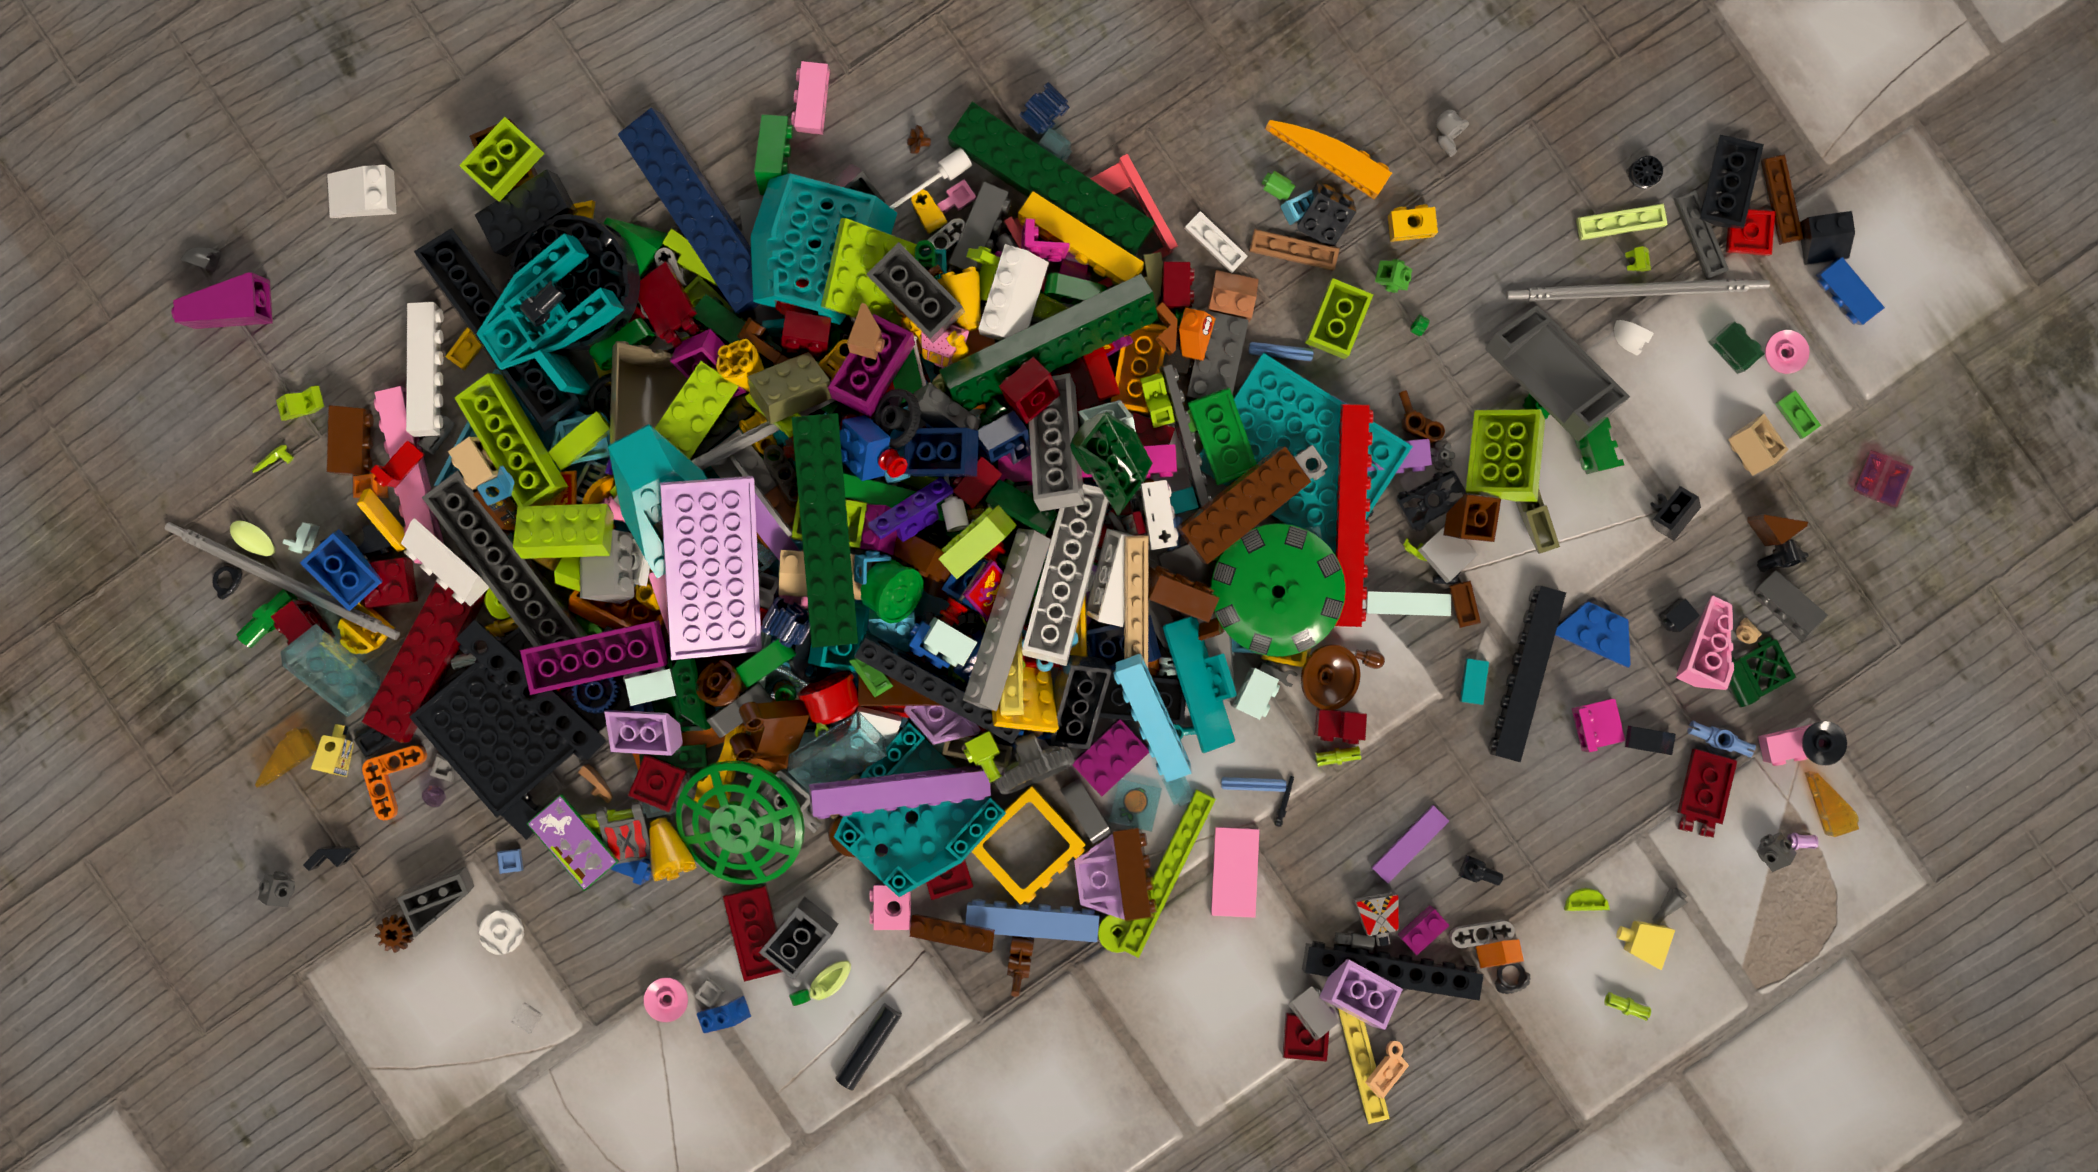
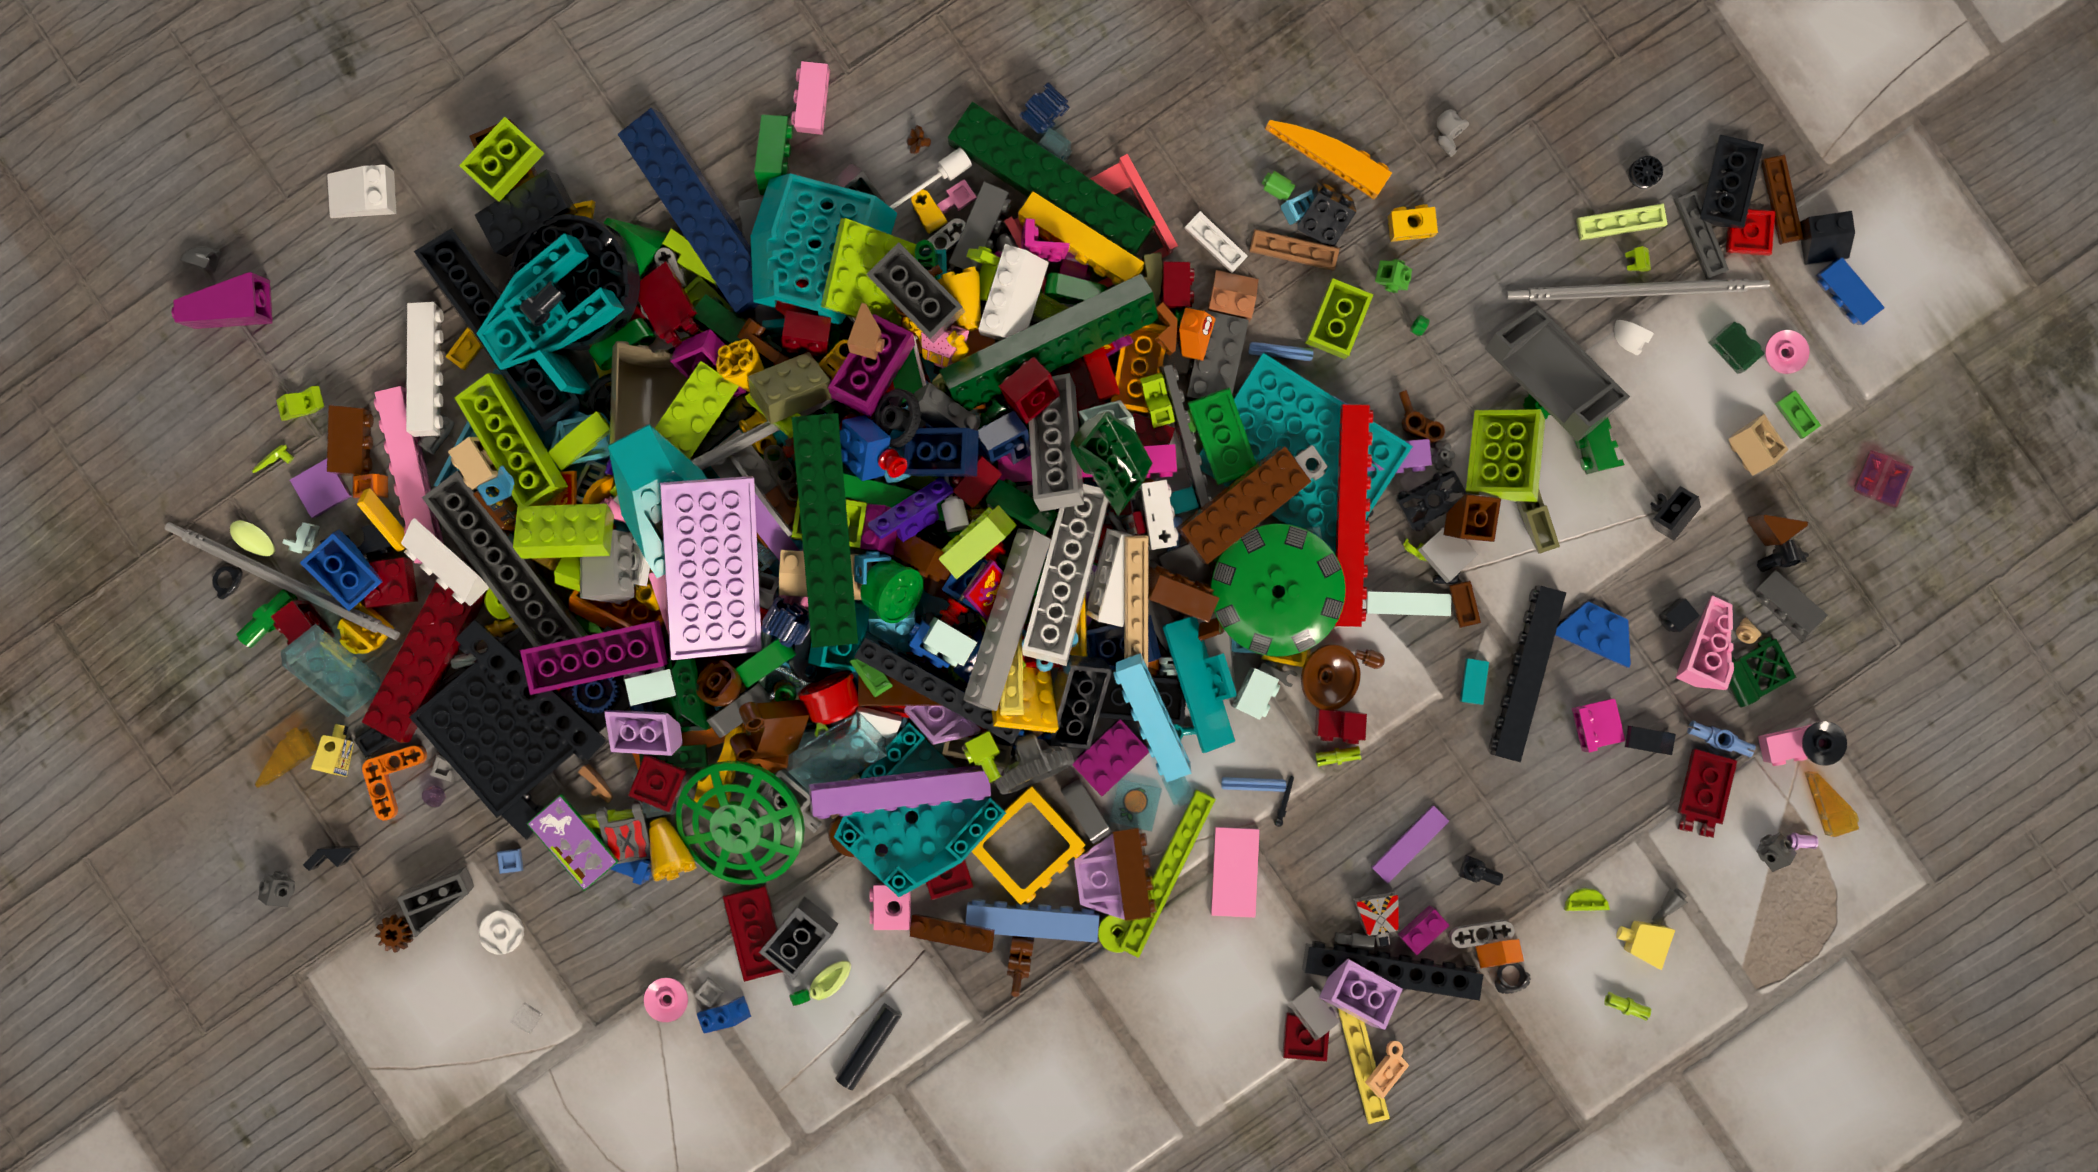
red bracket [370,441,424,488] -> none
none -> medium lavender tile [290,459,352,518]

